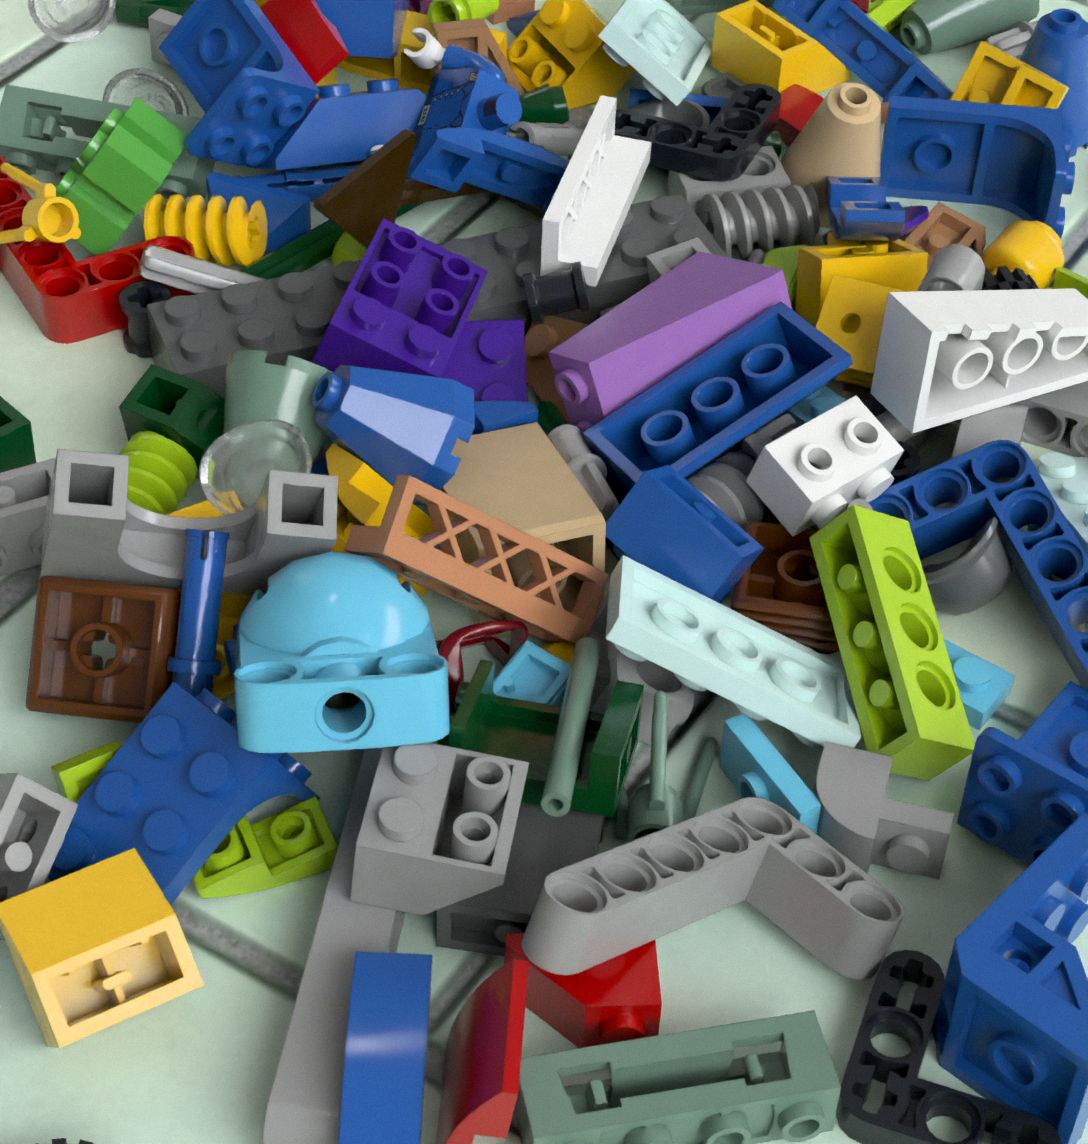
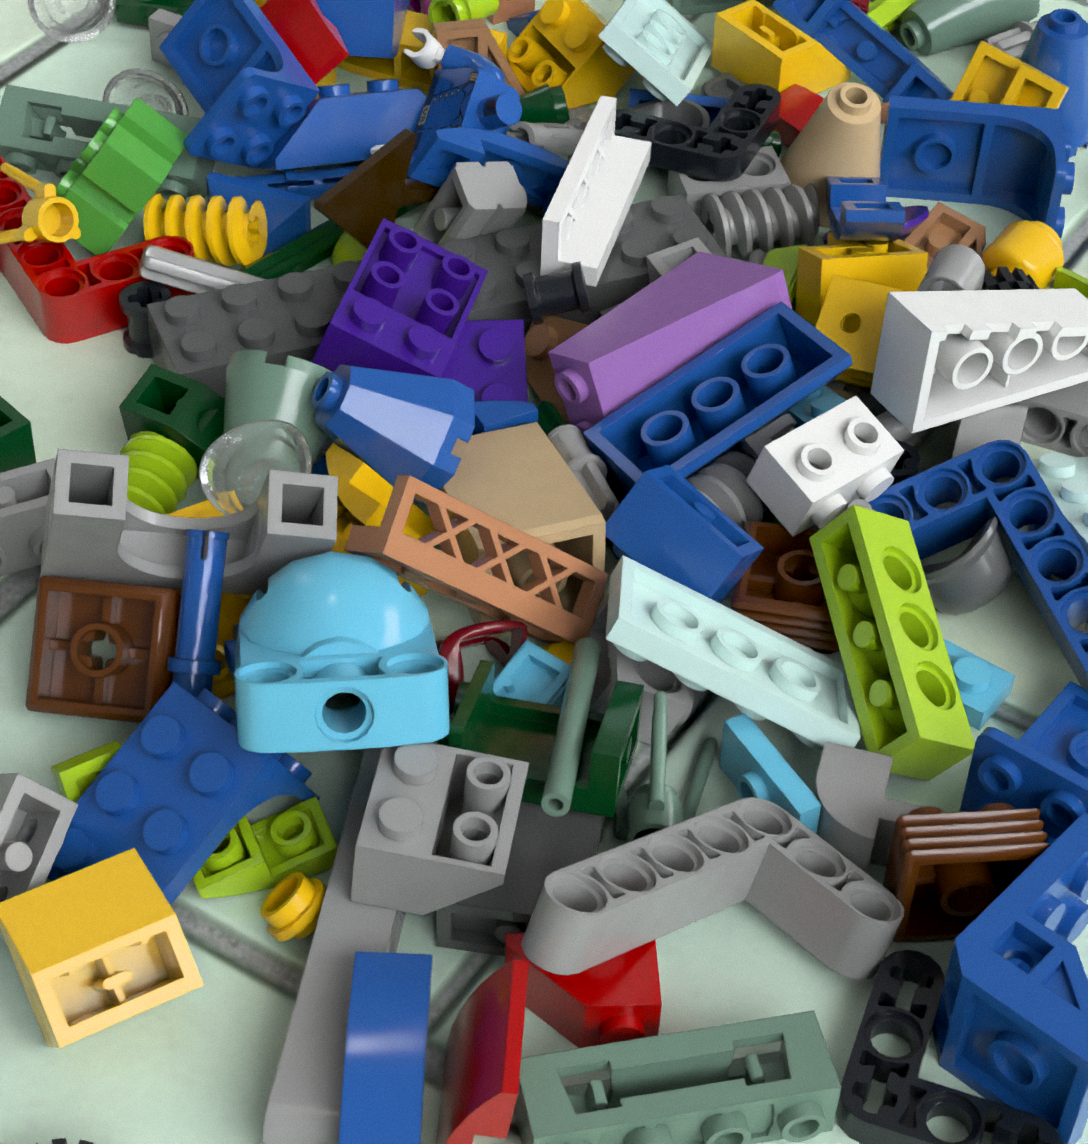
none -> yellow plate [260,872,327,942]
none -> light grey brick [413,161,527,244]
none -> reddish brown brick [883,803,1050,942]

